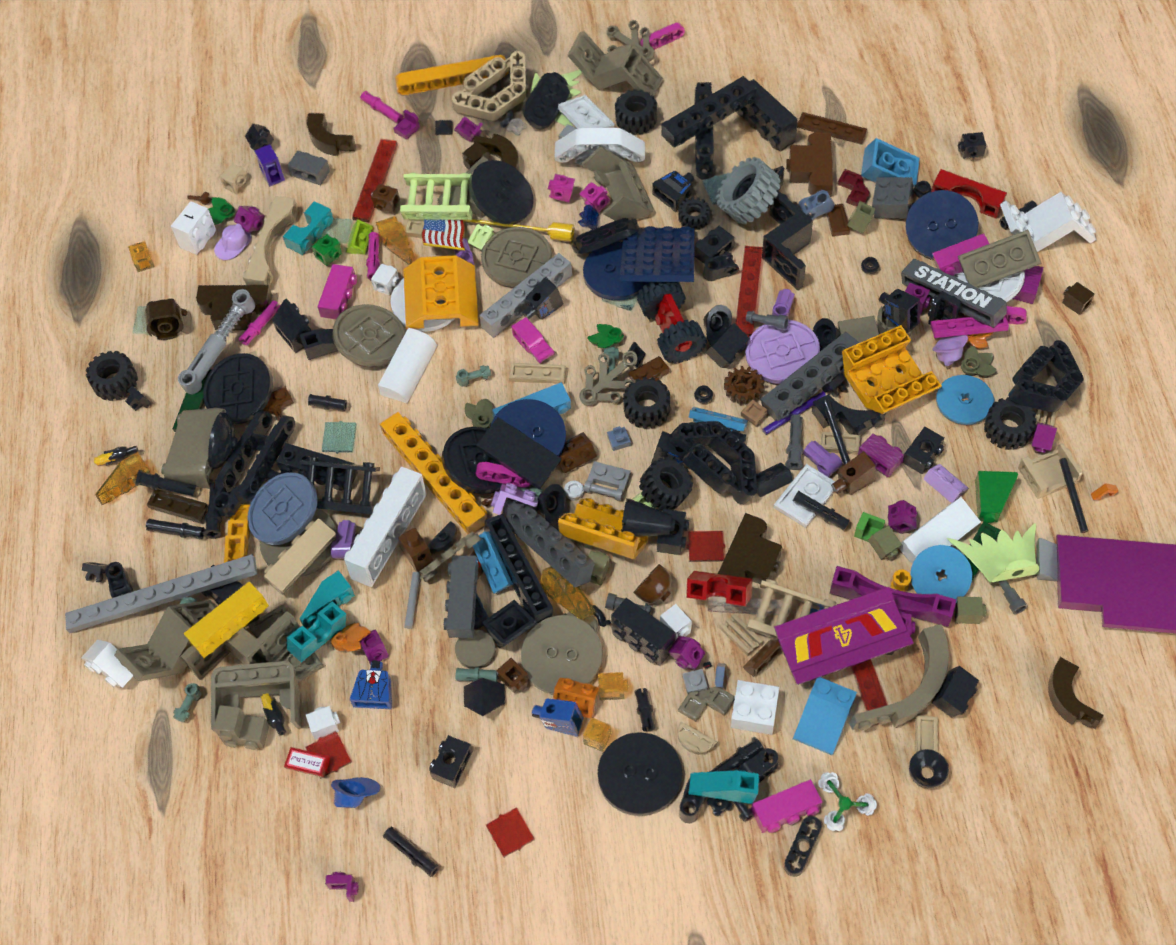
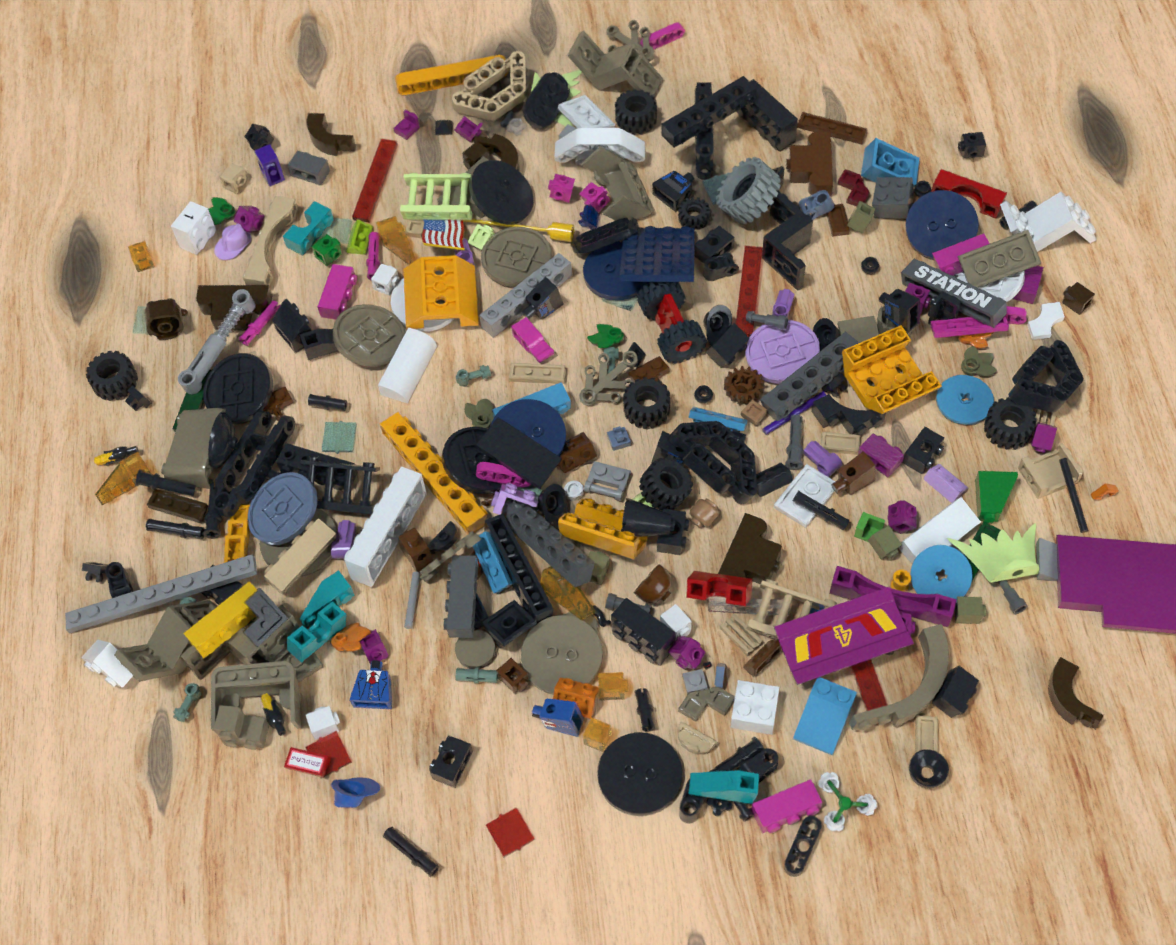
reddish brown hand [187,191,212,205] -> none
magenta bracket [325,872,359,902] -> none
dark pink pin [360,91,404,124] -> none
reddish brown brick [371,184,400,213] -> none
black slope [464,678,505,717] -> none
clear red piece [687,531,725,562] -> none
black bar [822,399,850,465] -> none
lavender piece [932,335,968,366] -> none
none -> black plate [242,588,288,647]
none -> medium nougat head [690,498,718,528]
none -> white tile [1027,302,1064,340]

